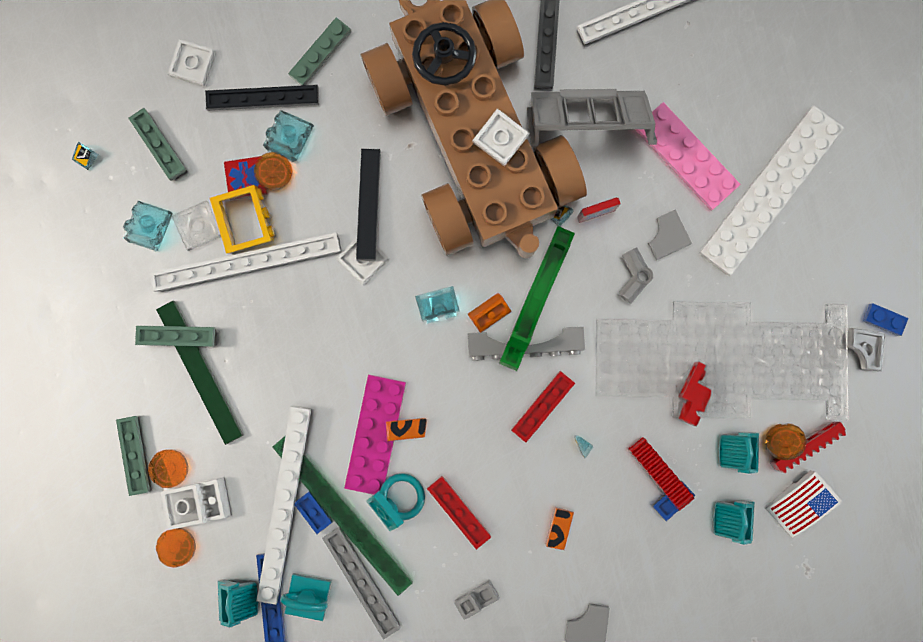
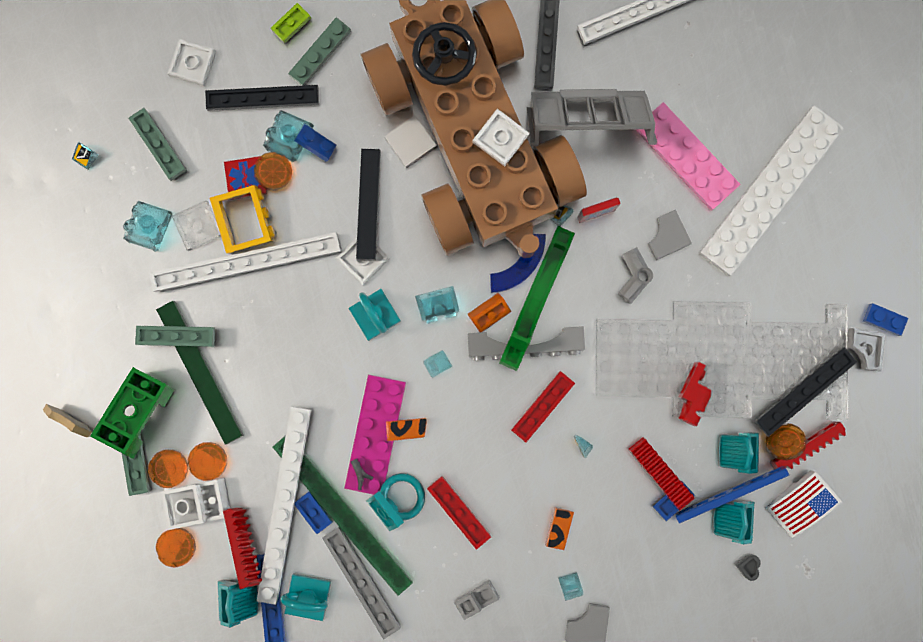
none -> tan tile [43,404,92,438]
none -> green plate [90,367,174,459]
none -> clear orange tile [188,442,227,481]
none -> red gear [223,508,262,589]
none -> lime plate [271,3,311,44]
none -> blue plate [294,124,336,162]
none -> teal tile [349,289,401,341]
none -> dark grey bar [351,458,373,491]
none -> white tile [384,115,437,168]
none -> clear light blue slope [423,350,452,378]
none -> clear blue tile [490,234,546,293]
none -> clear light blue slope [558,573,584,601]
none -> blue tile [675,466,790,524]
none -> dark grey tile [735,554,761,581]
none -> black tile [754,347,857,436]

